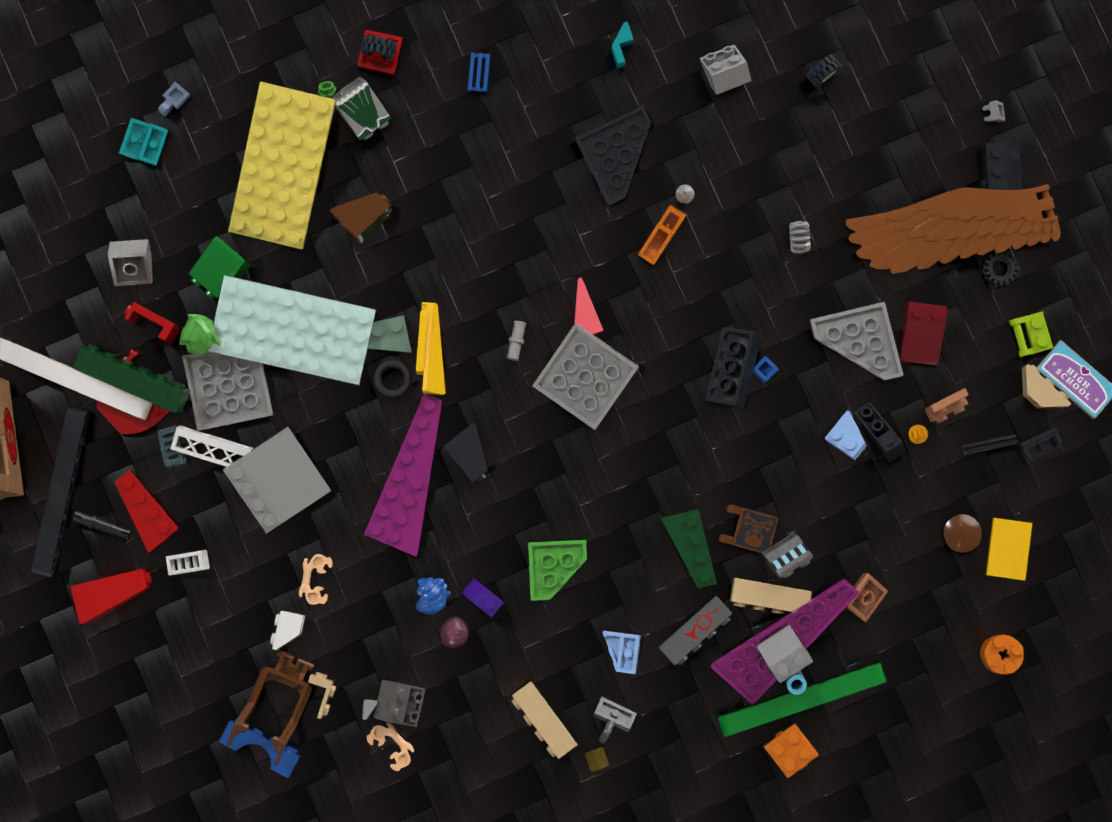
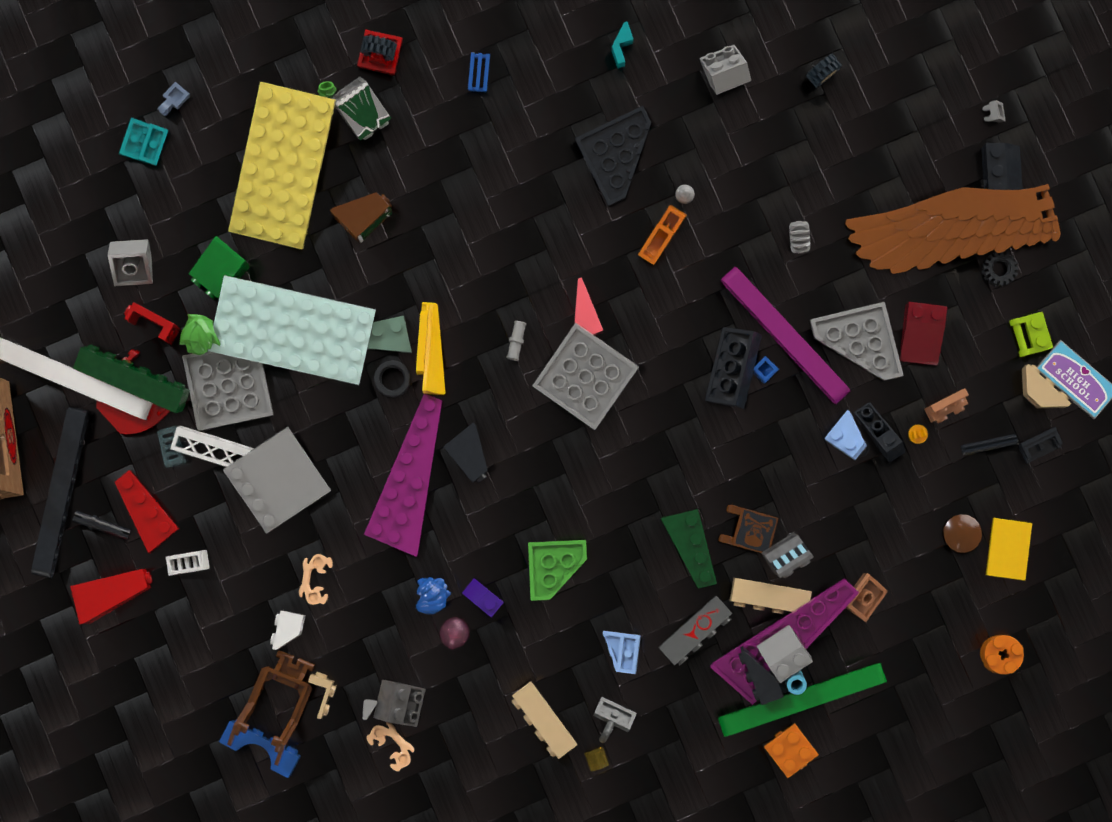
none -> magenta beam [721,267,850,404]
none -> black slope [738,646,784,705]

